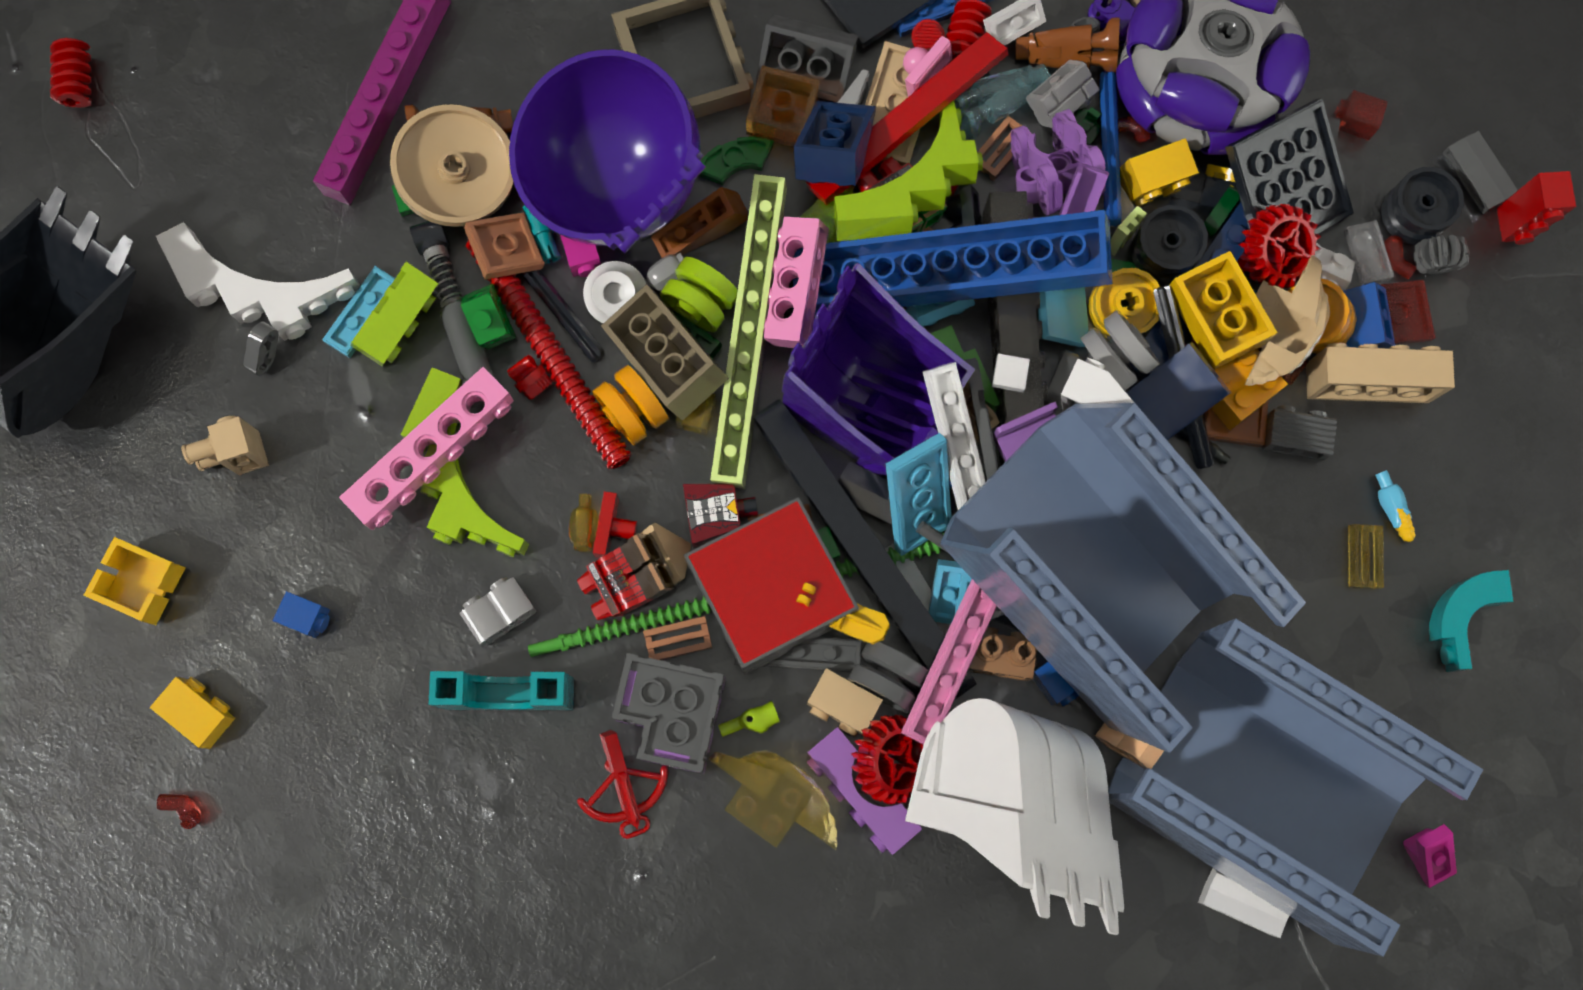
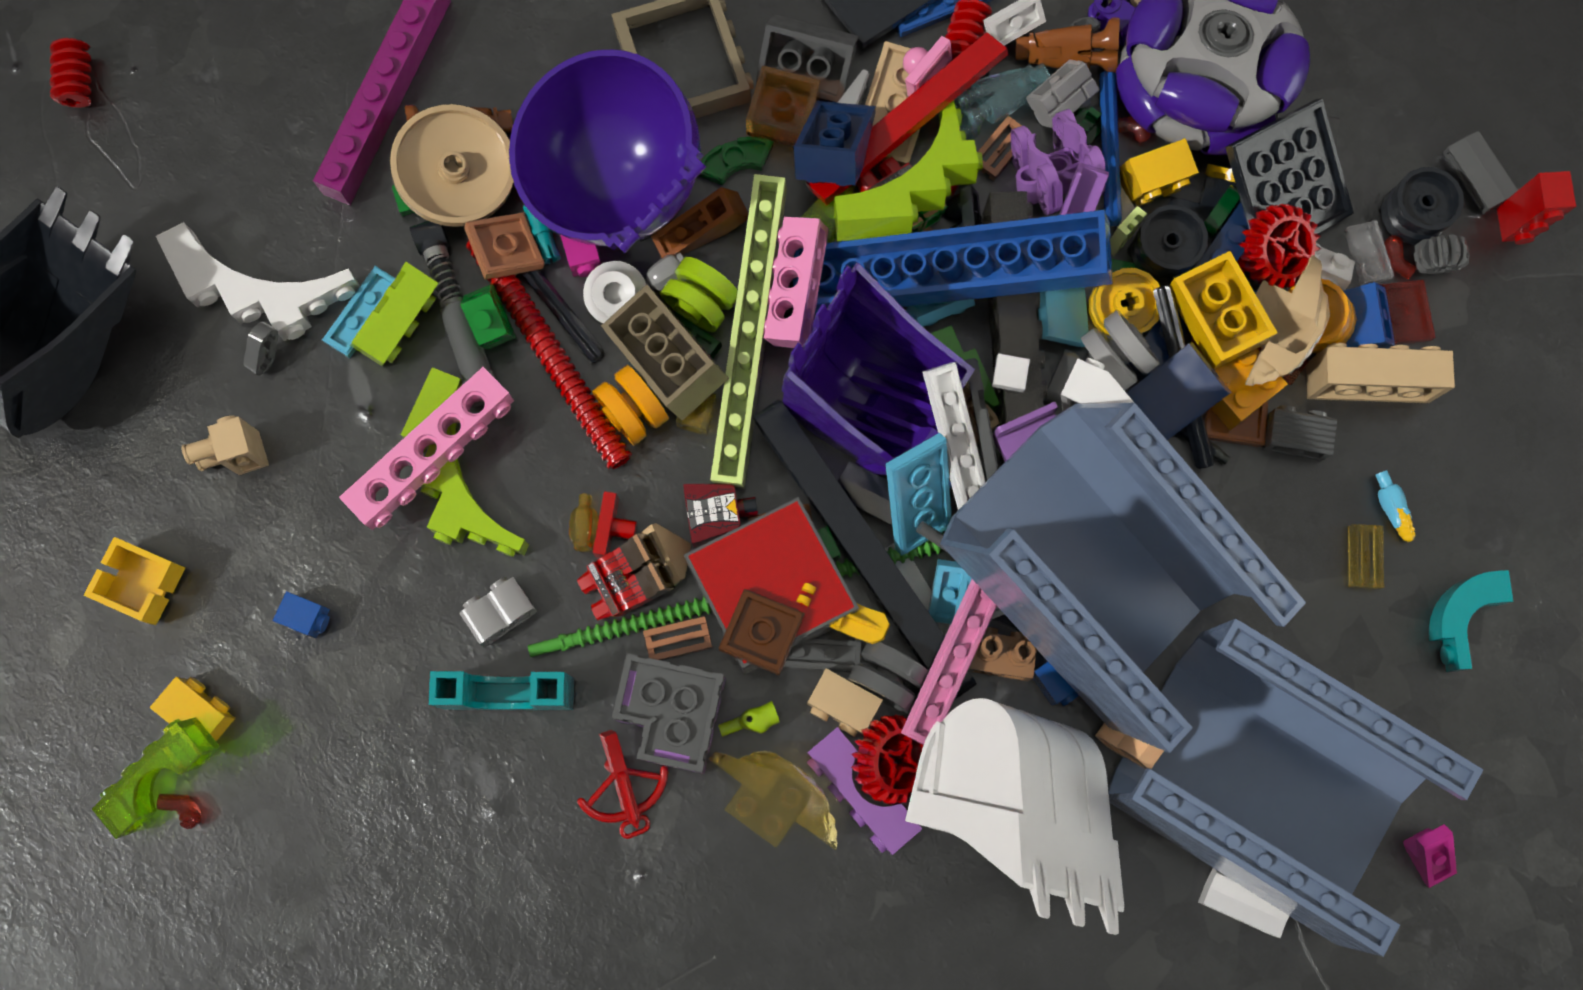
red piece [507,355,552,400] -> none
red piece [911,19,945,52] -> none
clear red brick [1335,90,1388,140] -> none
none -> clear neon green arch [92,717,220,839]
none -> reddish brown tile [718,589,805,676]

